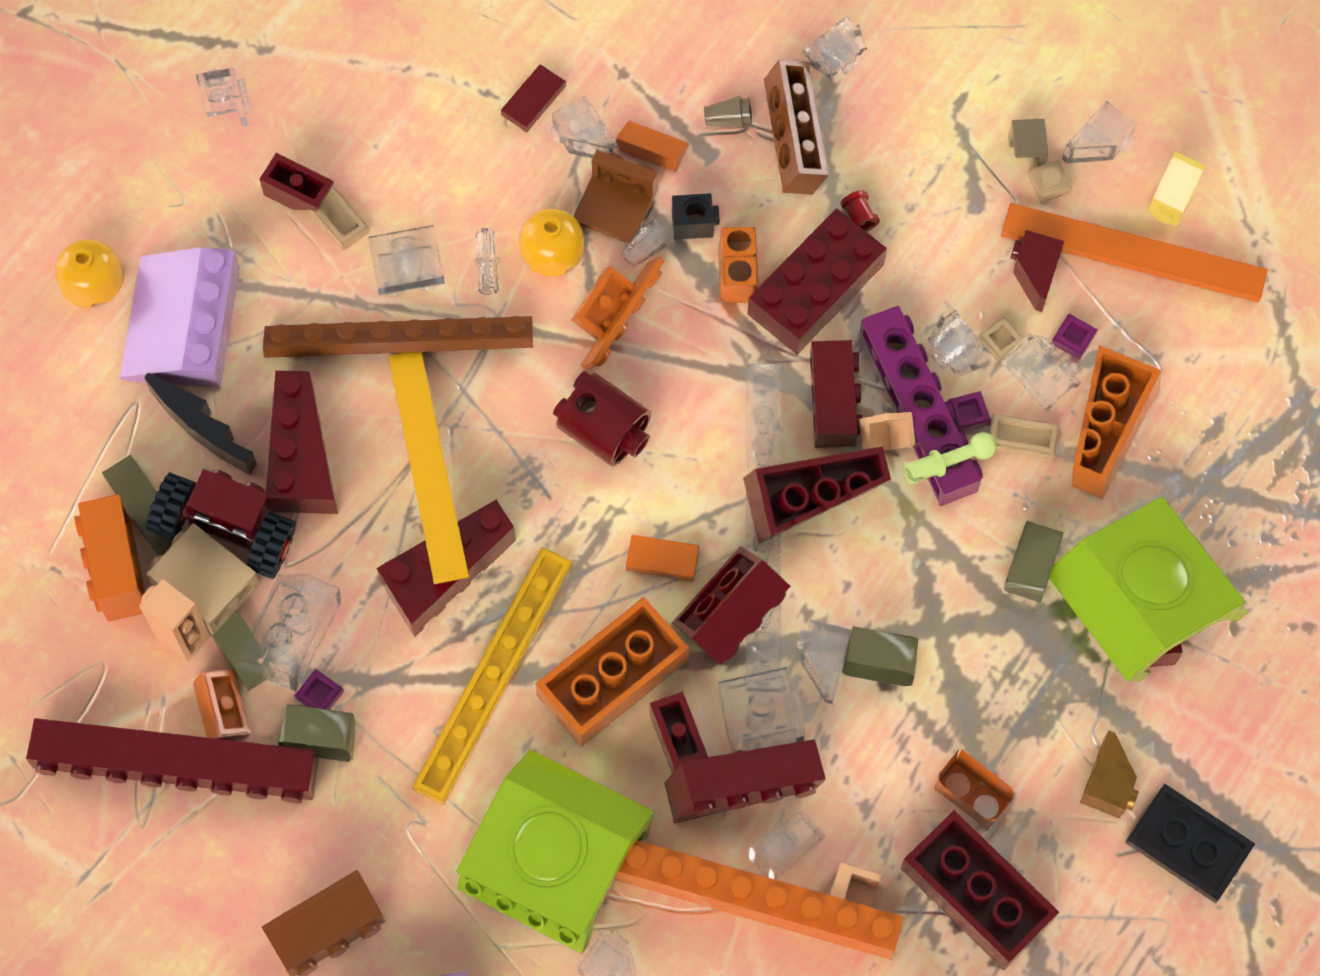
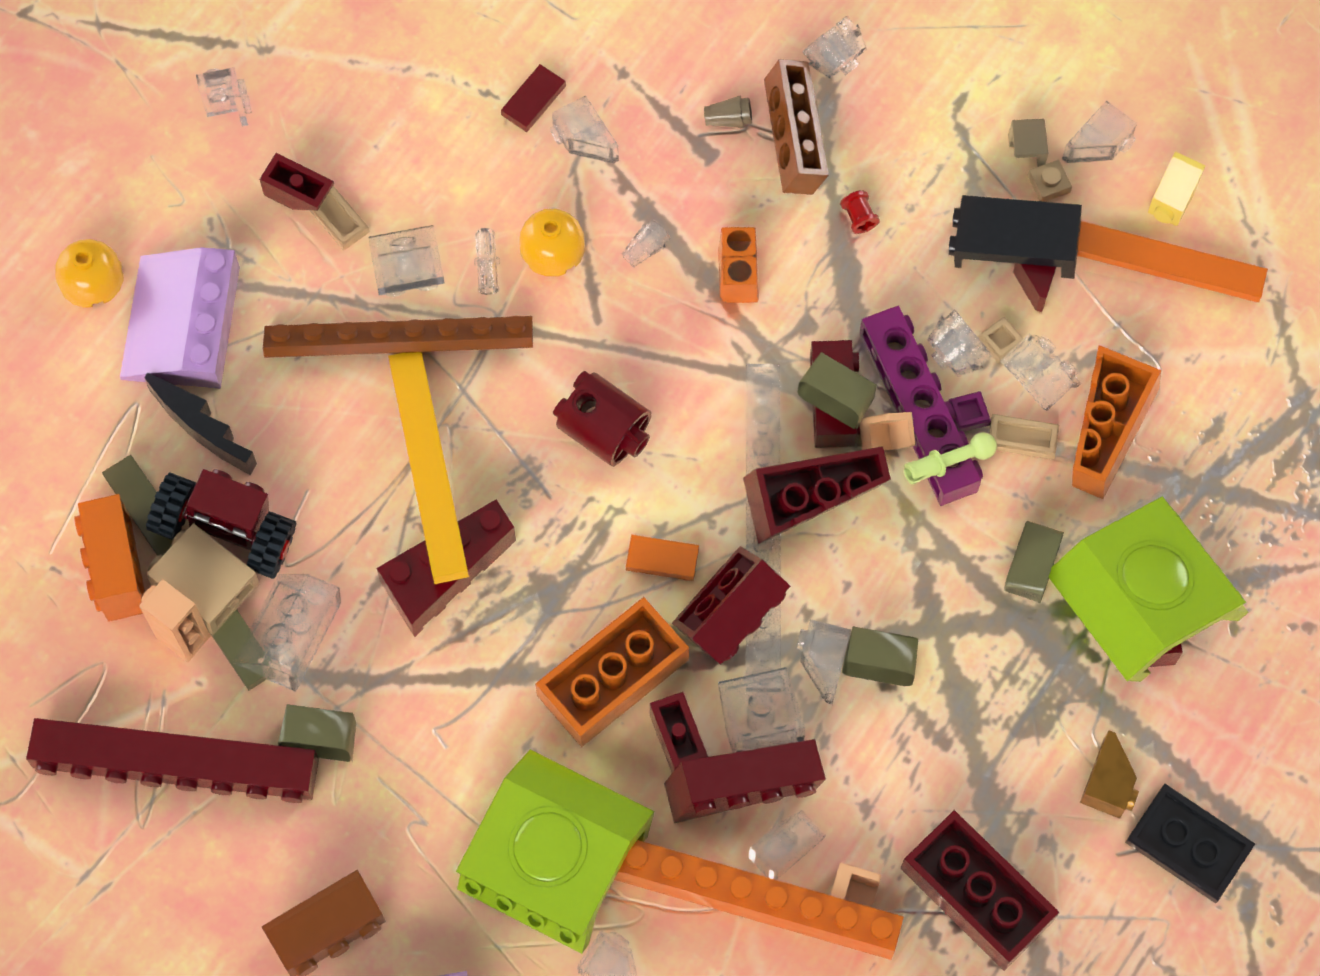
orange slope [193,669,251,740] -> none
dark red wedge [265,370,338,514] -> none
magenta tile [294,669,344,710] -> none
yellow tile [412,547,573,805] -> none
orange bracket [571,257,665,370] -> none
dark orange bracket [574,150,658,243] -> none
orange slope [616,121,689,172] -> none
black brick [671,193,720,240] -> none
dark red brick [747,208,887,355] -> none
orange piece [934,749,1014,830] -> none
magenta tile [1051,314,1098,360] -> none
none -> olive piece [797,352,877,430]
none -> black panel [949,195,1082,279]

